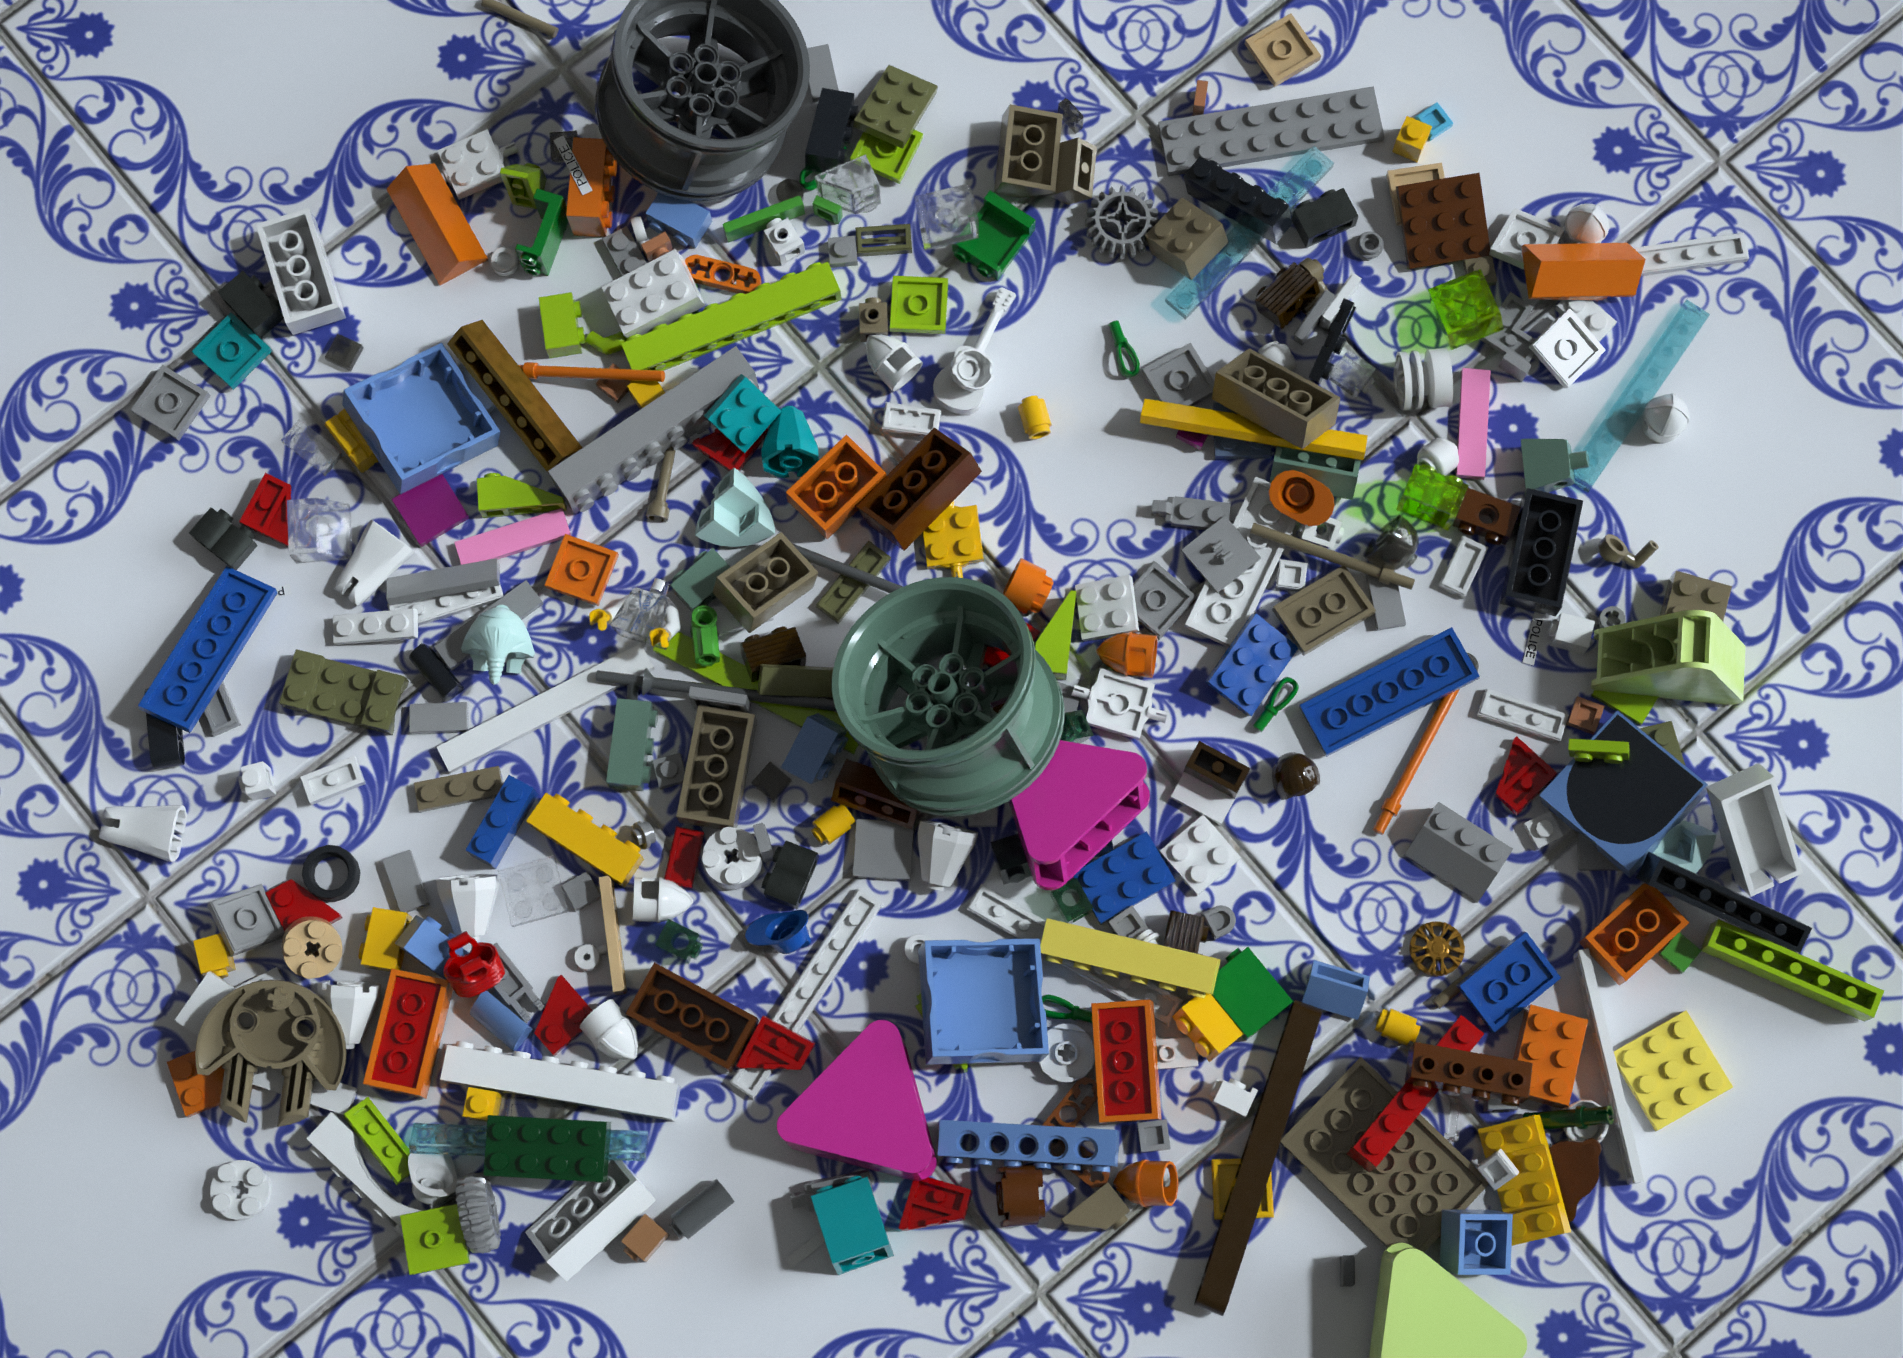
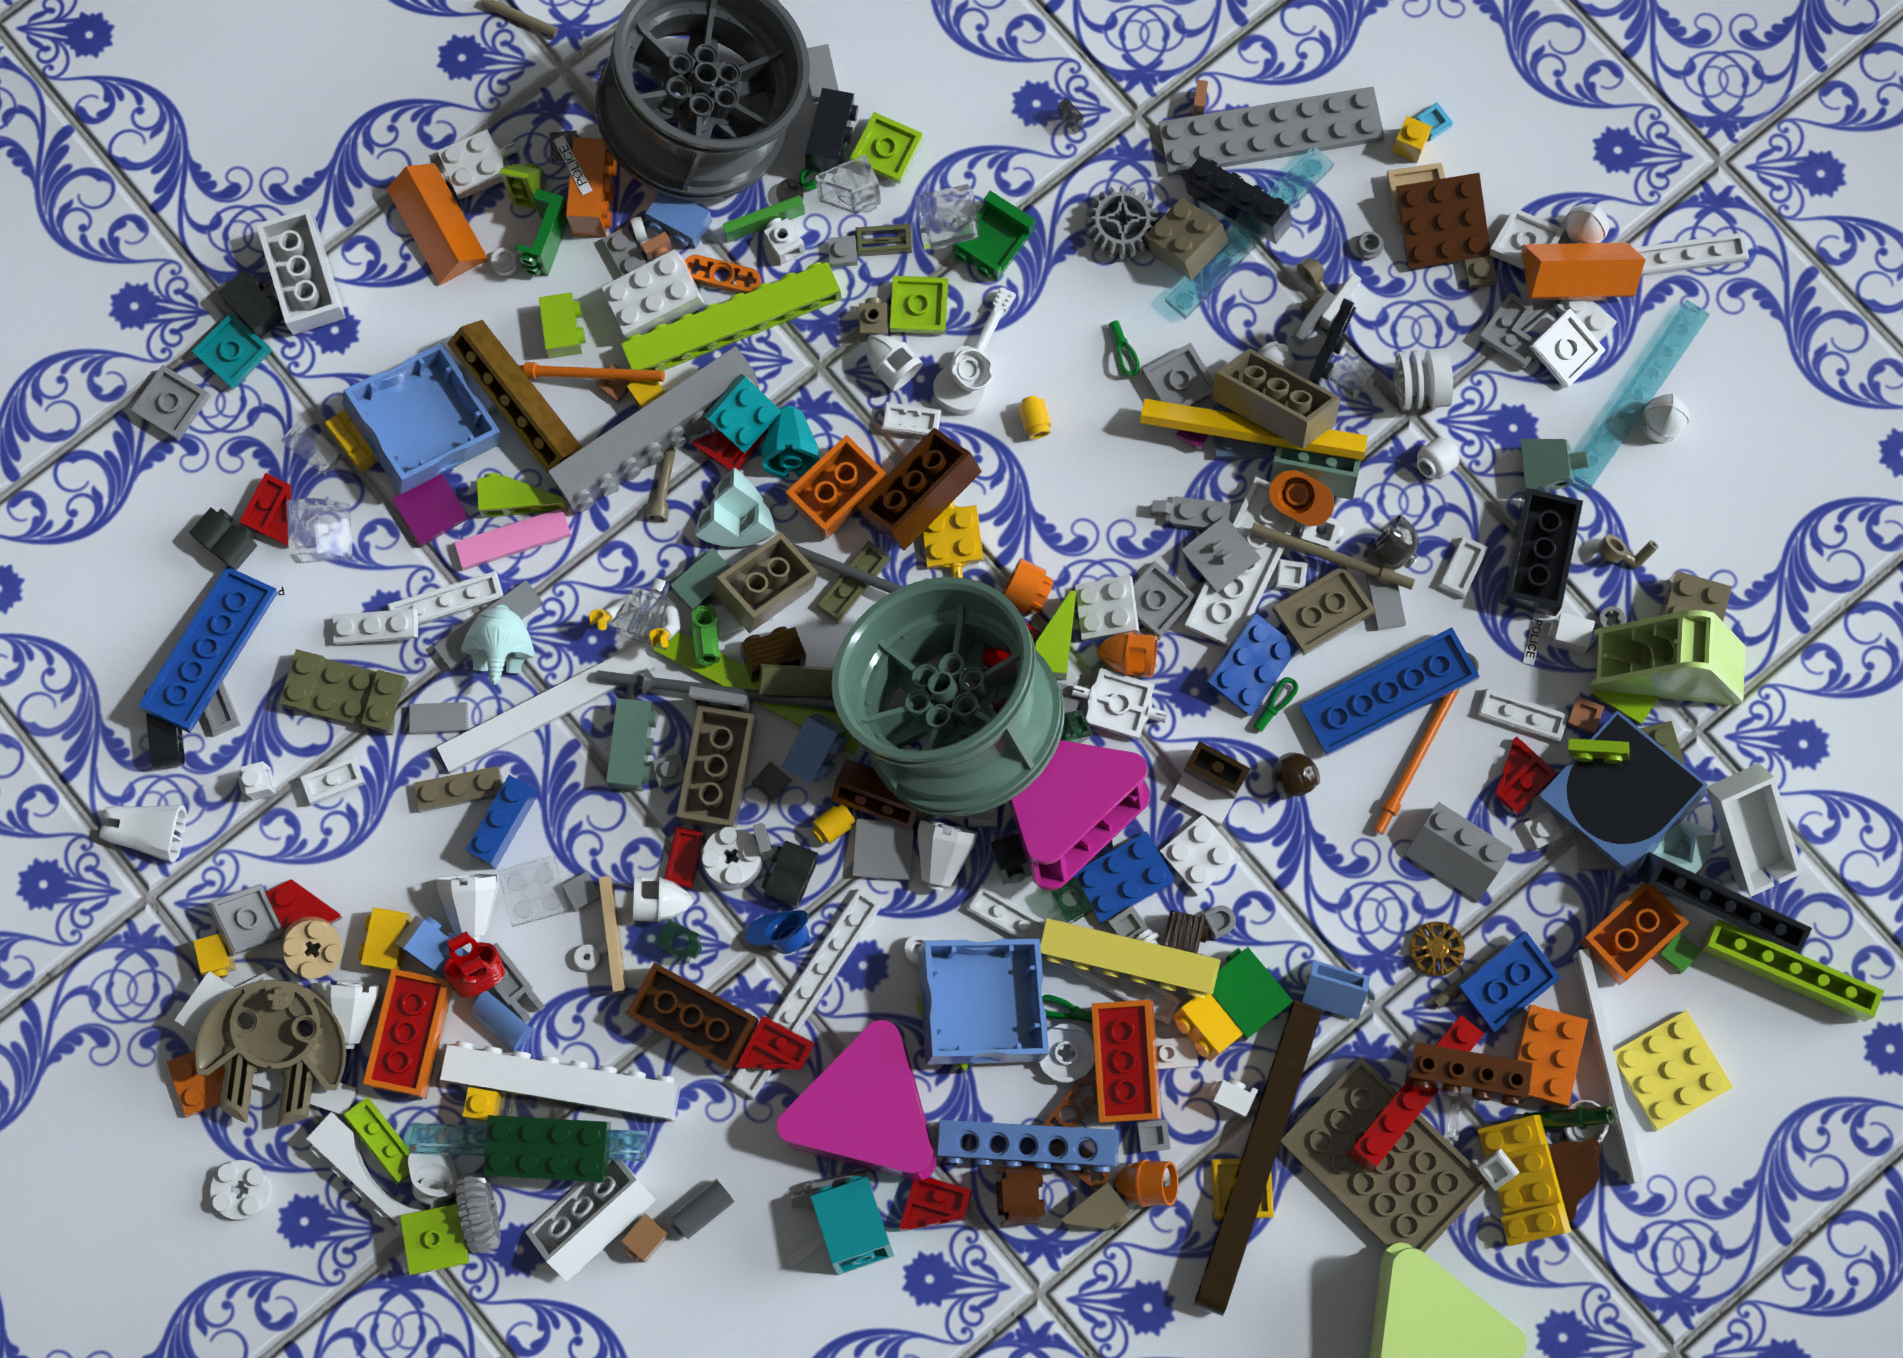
black tyre [302,845,361,902] -> none
clear smoke tile [325,333,364,371] -> none
white piece [333,519,415,606] -> none
light grey tile [382,850,430,913] -> none
light grey tile [386,558,500,605] -> none
black brick [409,643,464,702] -> none
yellow brick [526,793,644,888] -> none
red wing [534,975,593,1056] -> none
orange plate [545,534,619,606] -> none
white helmet [579,999,638,1061] -> none
lime arm [586,331,627,355] -> none
light grey plate [631,821,656,850] -> none
bright green tile [812,195,843,224] -> none
olive plate [853,65,938,149] -> none
dark tan slope [994,104,1063,198] -> none
dark tan brick [1049,137,1097,205] -> none
tan plate [1245,13,1321,87] -> none
dark brown brick [1254,262,1320,329] -> none
pearl dark grey brick [1292,188,1358,248] -> none
dark grey tile [1340,1255,1355,1287] -> none
yellow brick [1374,1008,1421,1046] -> none
clear neon green brick [1396,464,1469,531] -> none
clear neon green brick [1428,269,1504,350] -> none
medium blue brick [1440,1209,1513,1275] -> none
reddish brown brick [1452,487,1521,545] -> none
bright pink tile [1455,368,1491,480] -> none
light grey tile [1483,1098,1518,1112] -> none
light grey tile [1498,351,1531,382] -> none

